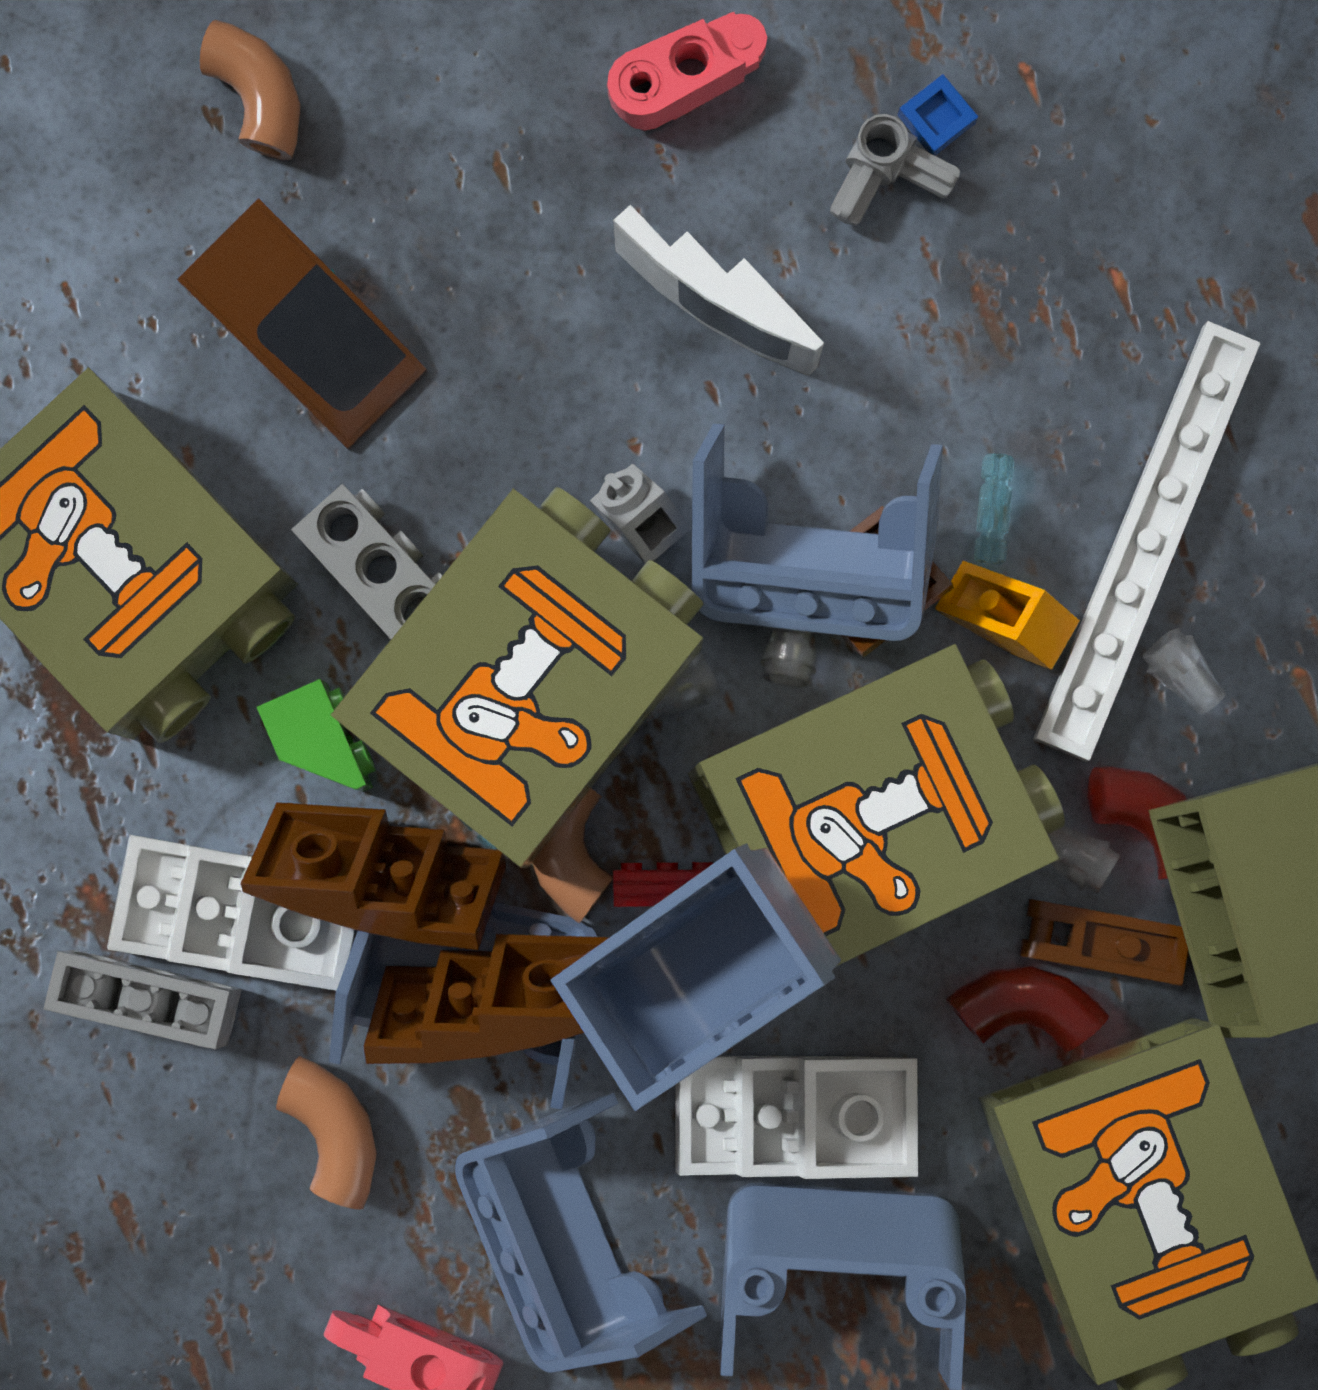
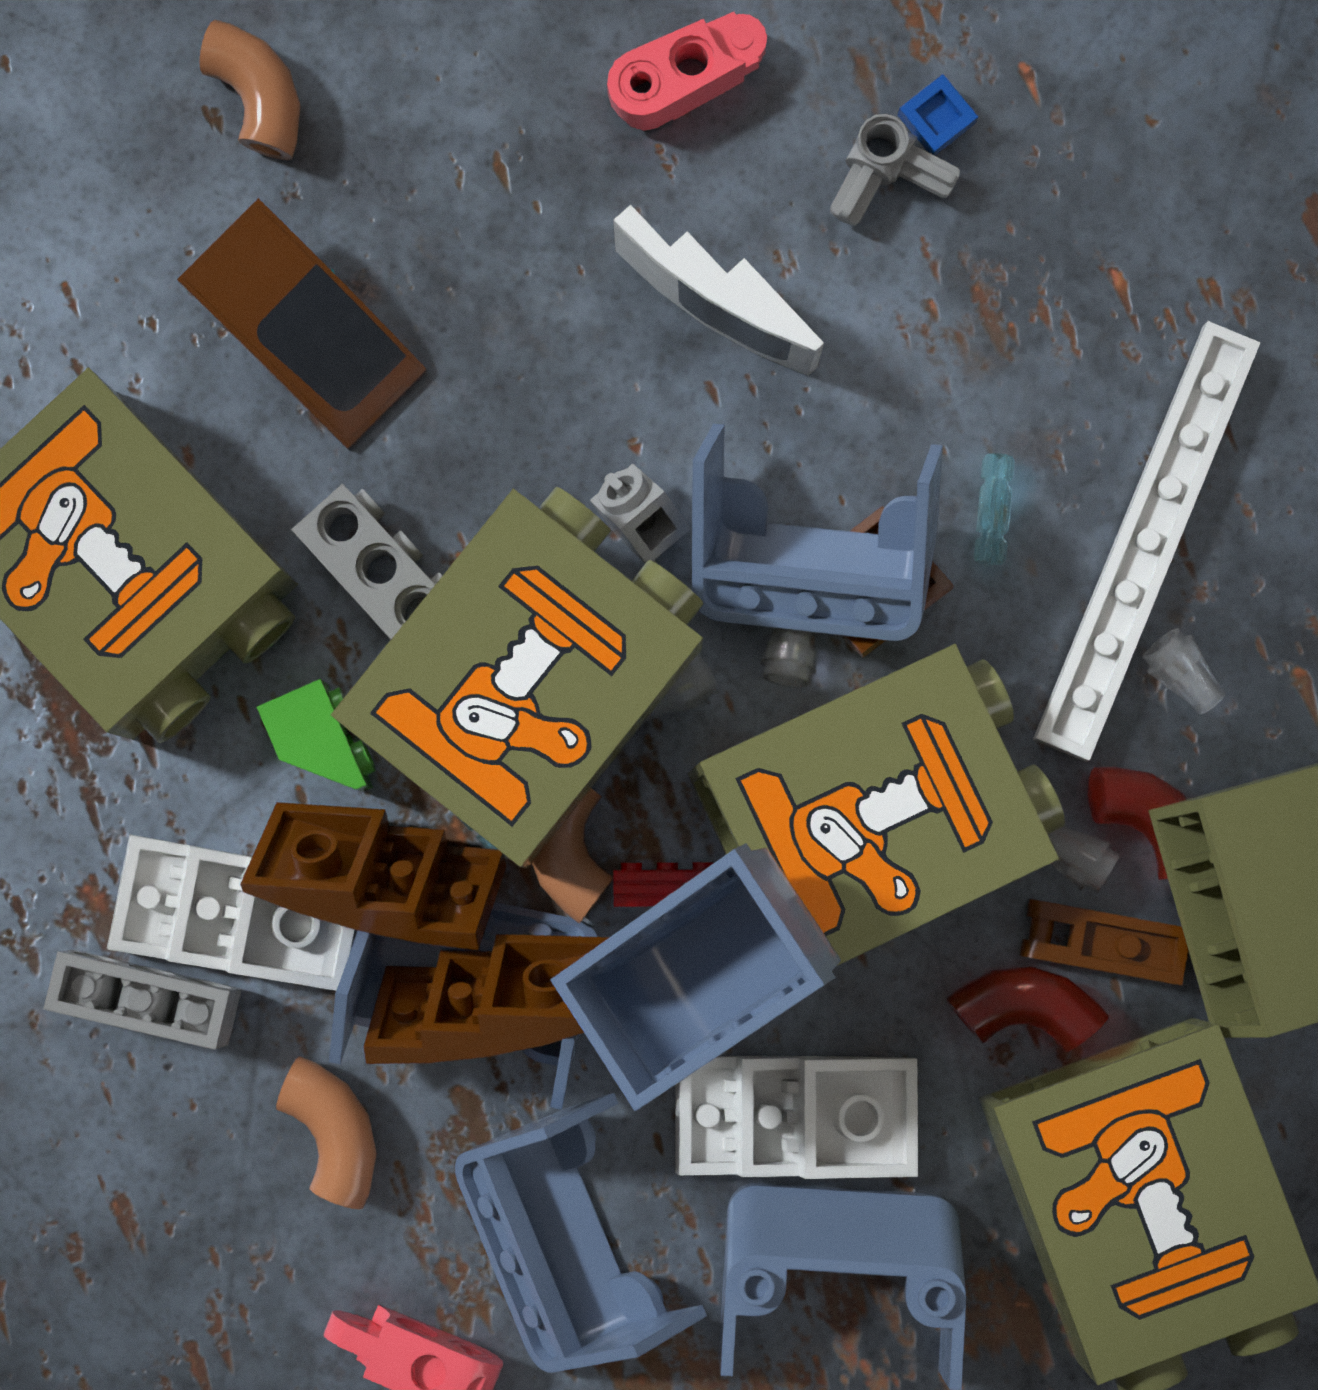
light orange slope [935,560,1080,670] -> none

